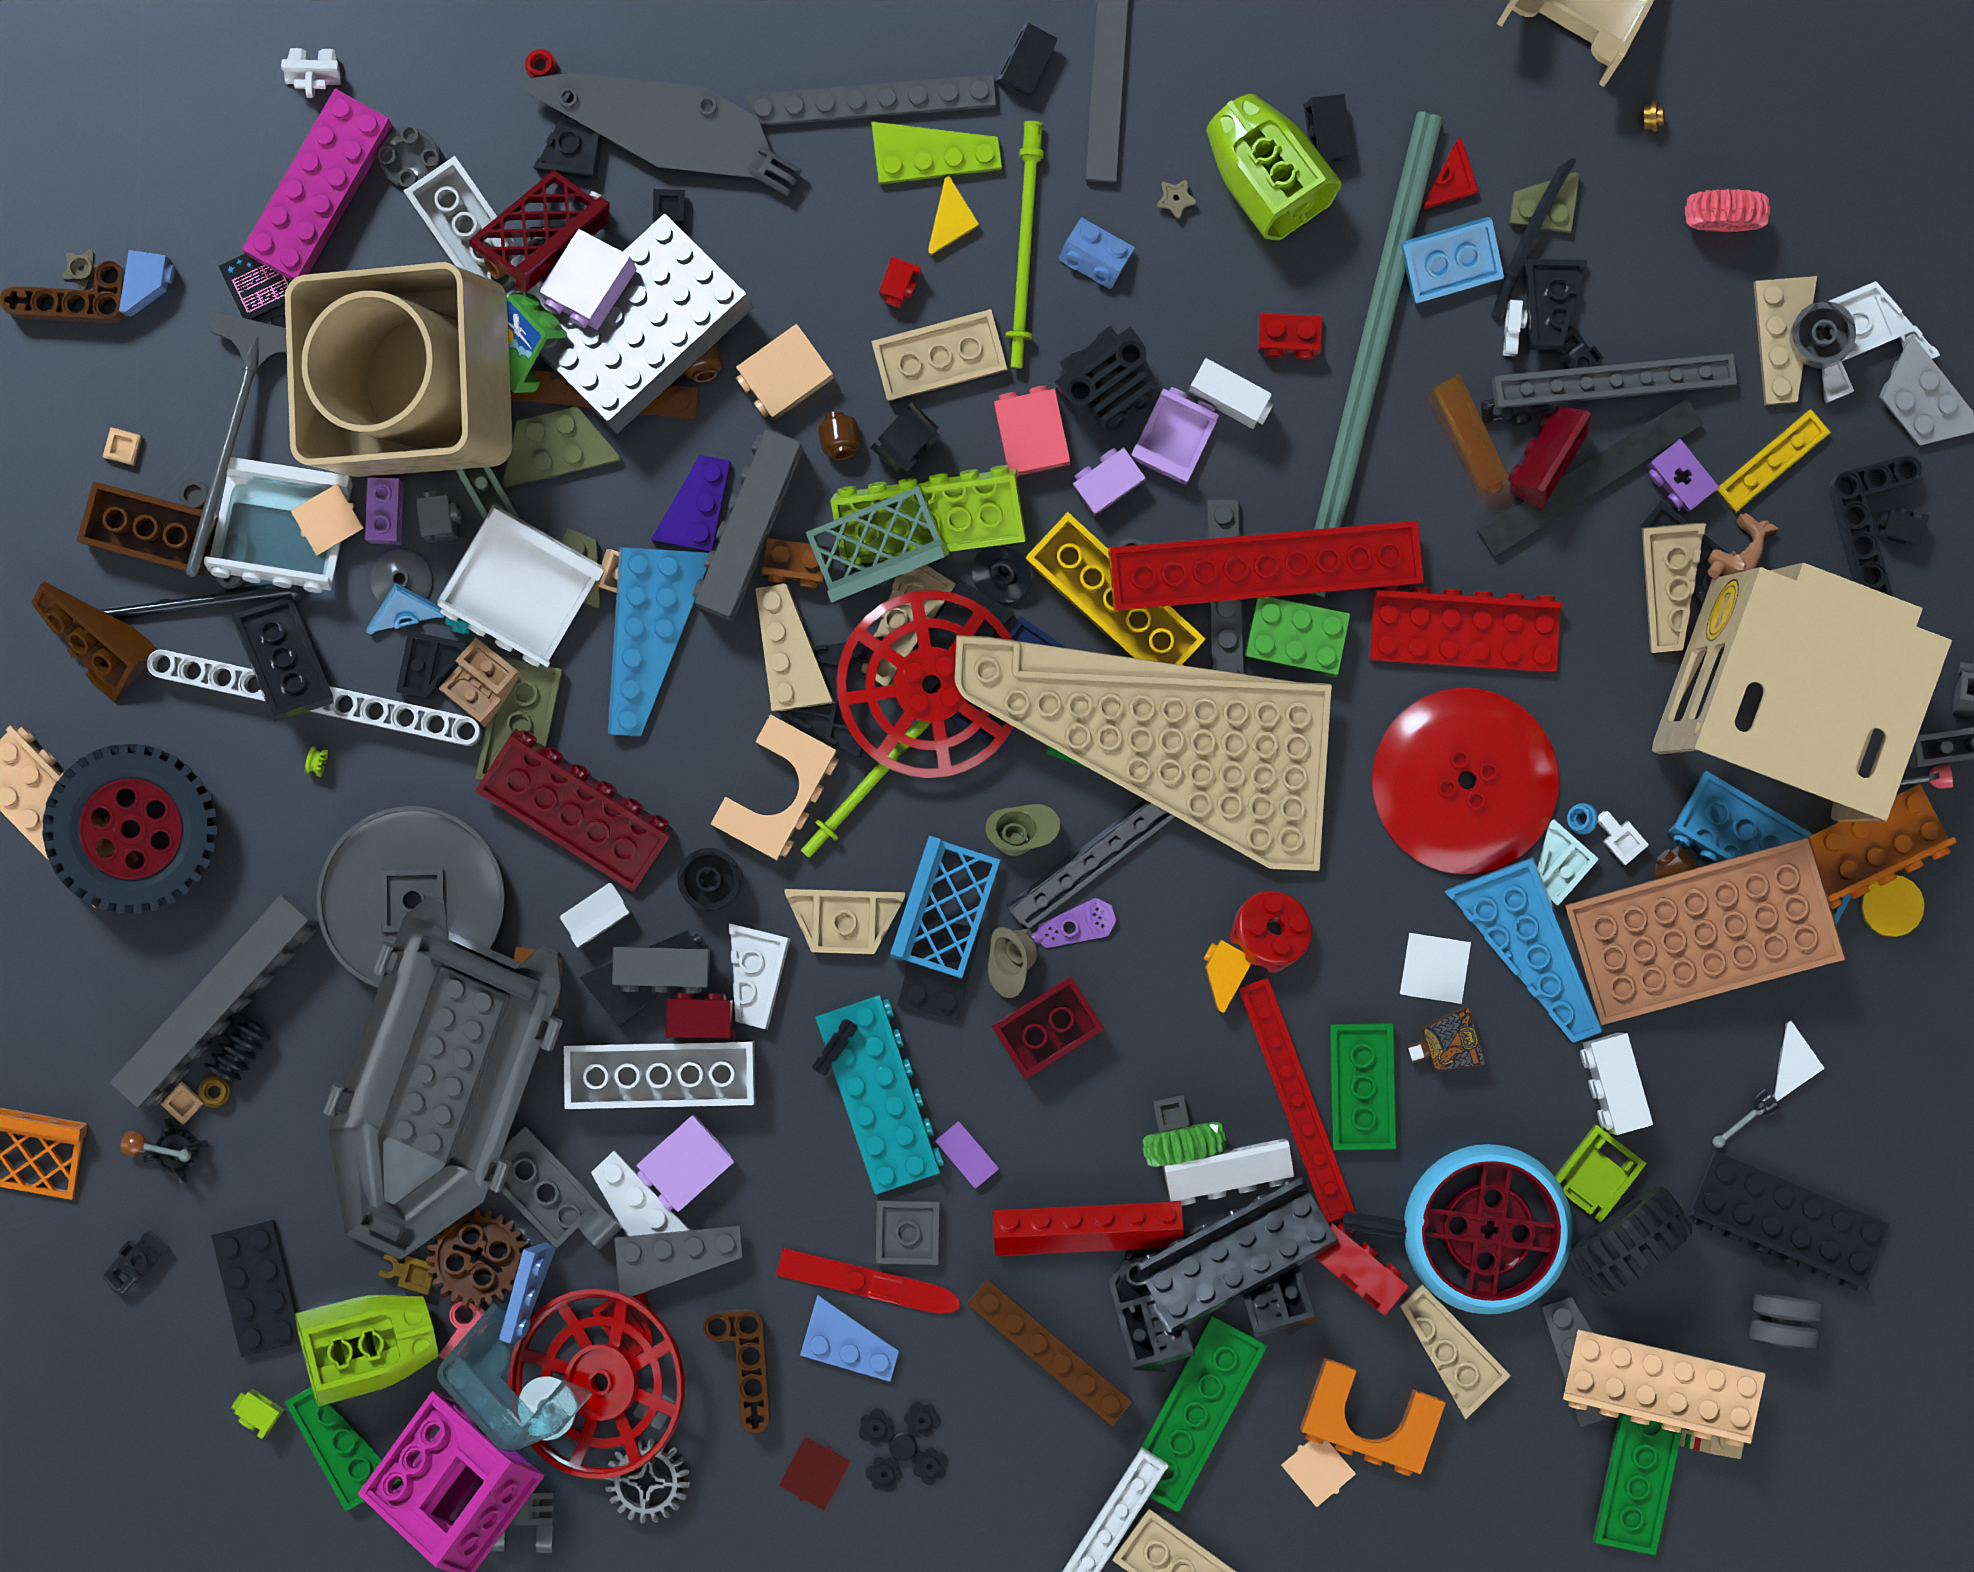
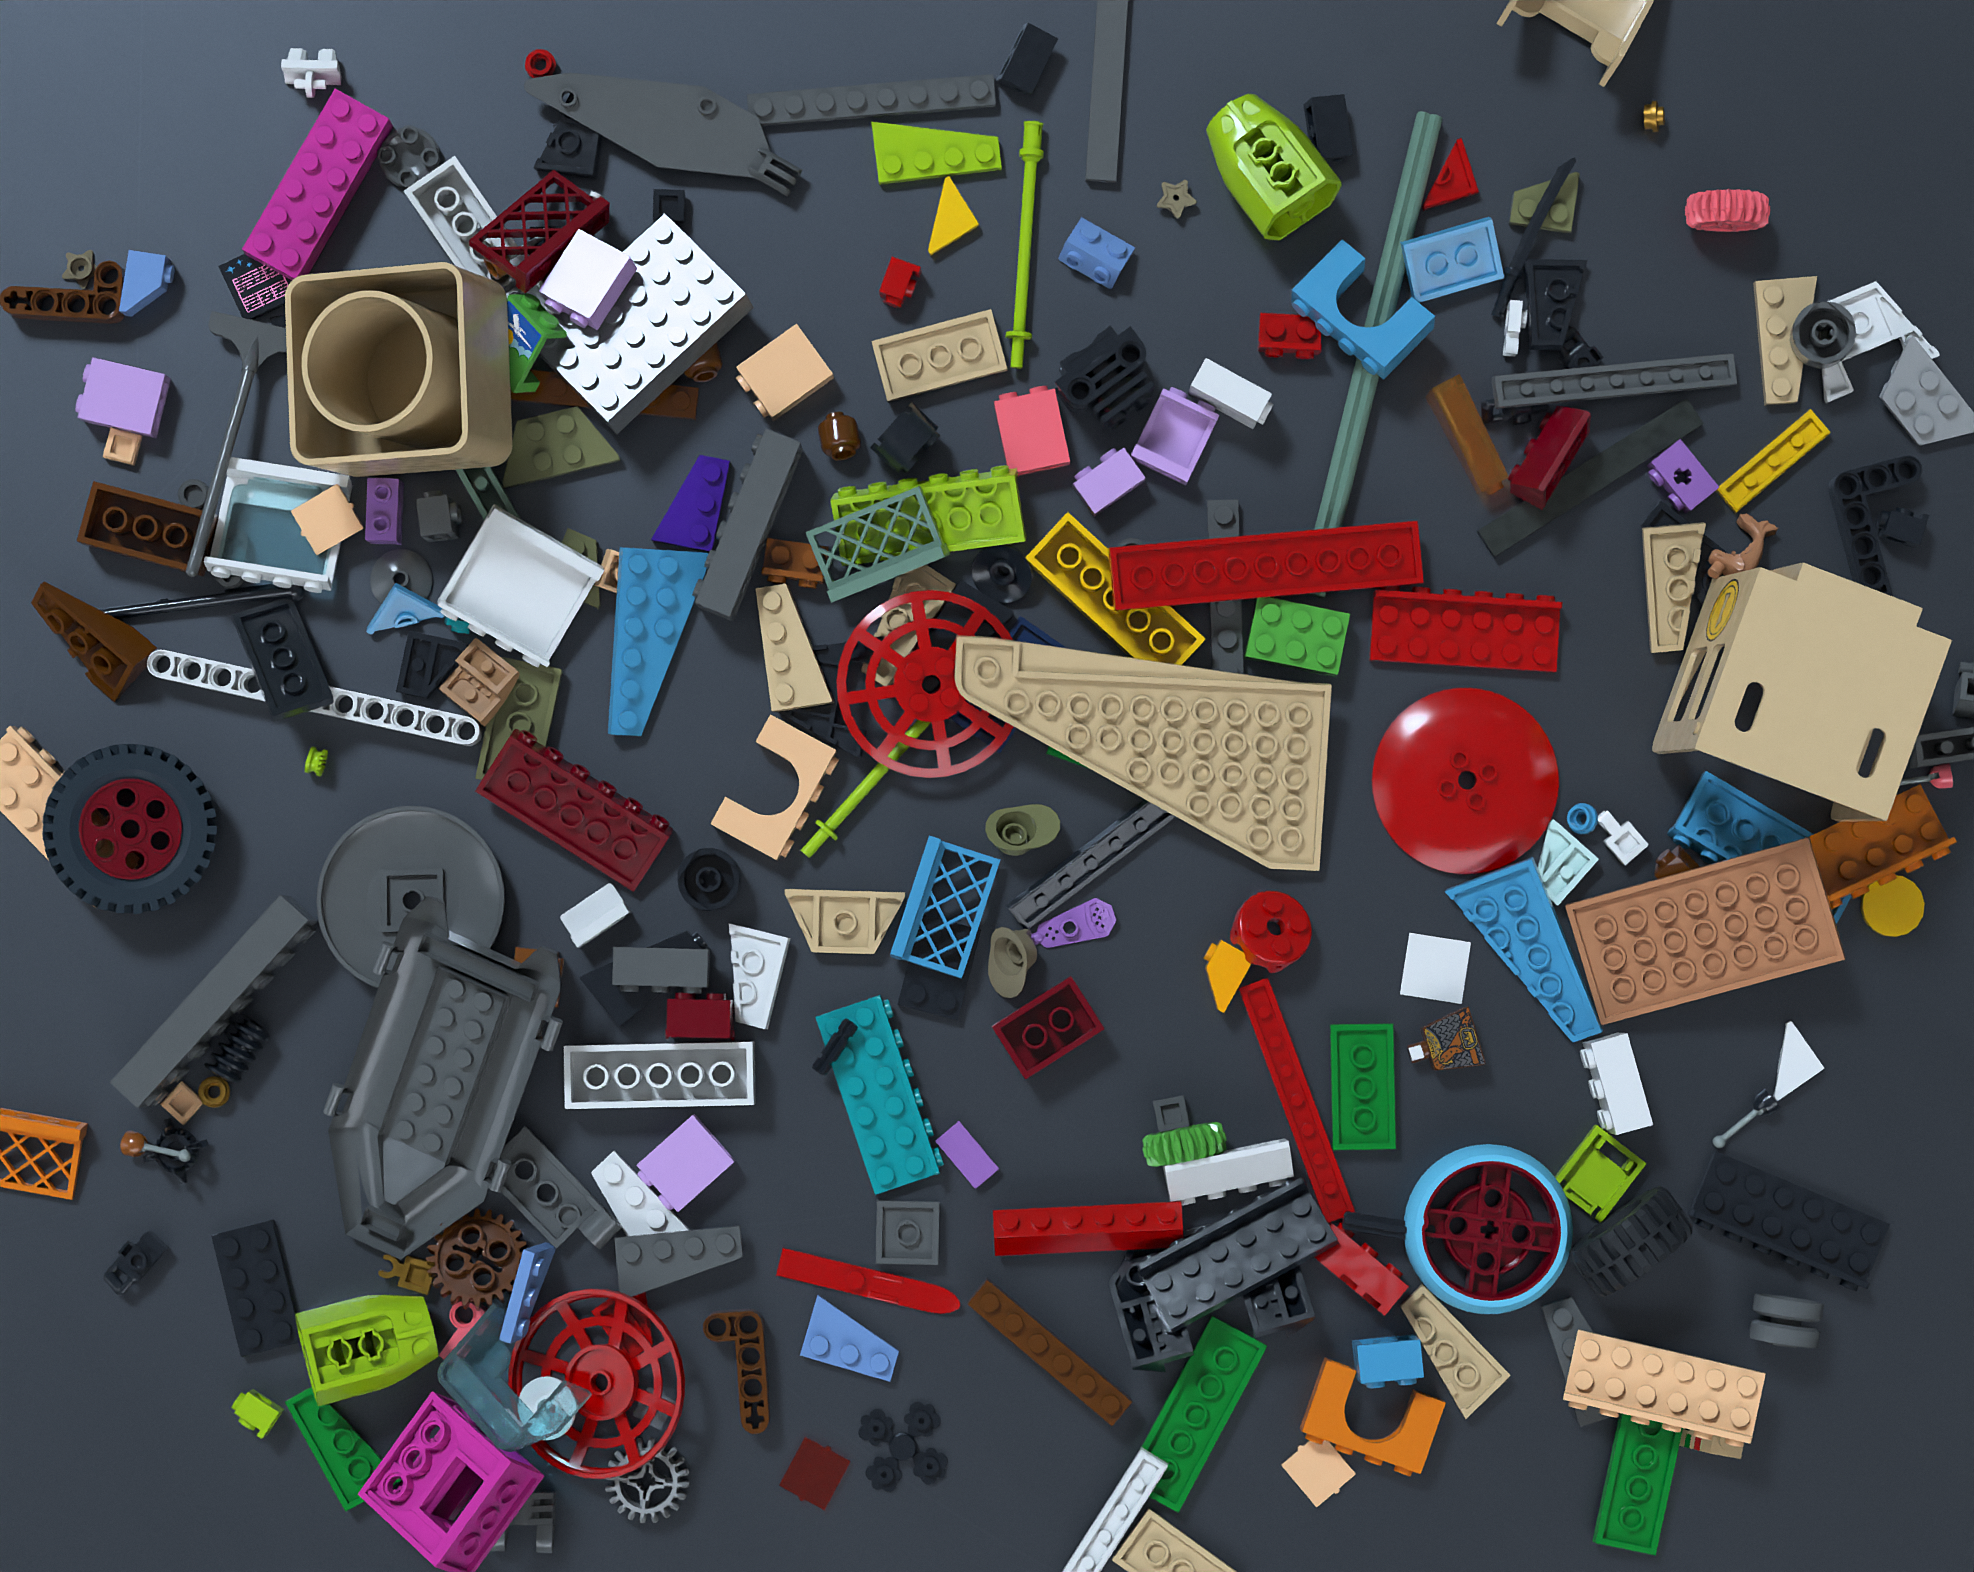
none -> lavender brick [75,357,171,438]
none -> dark azure arch [1291,239,1435,380]
none -> dark azure brick [1352,1334,1424,1388]

